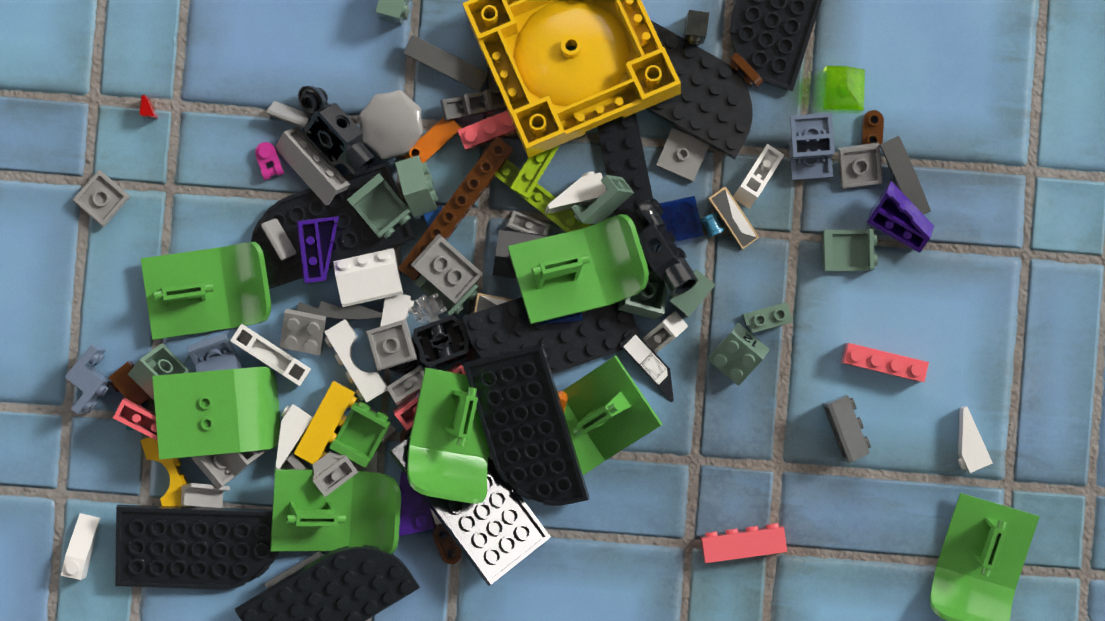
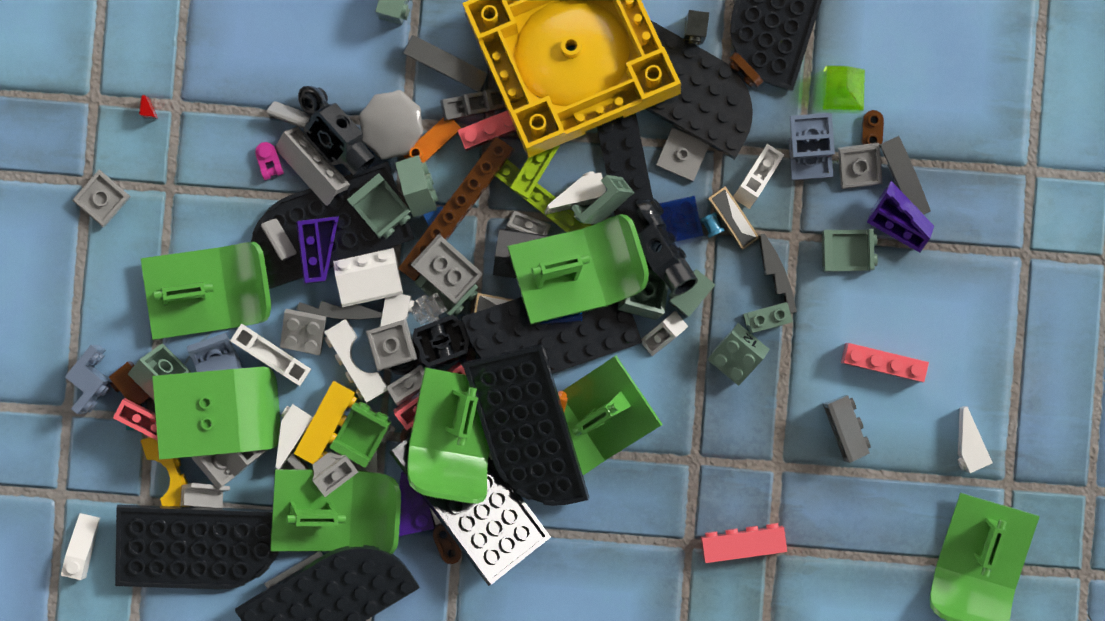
sticker [620,331,674,401] -> none
none -> dark grey slope [759,234,797,313]

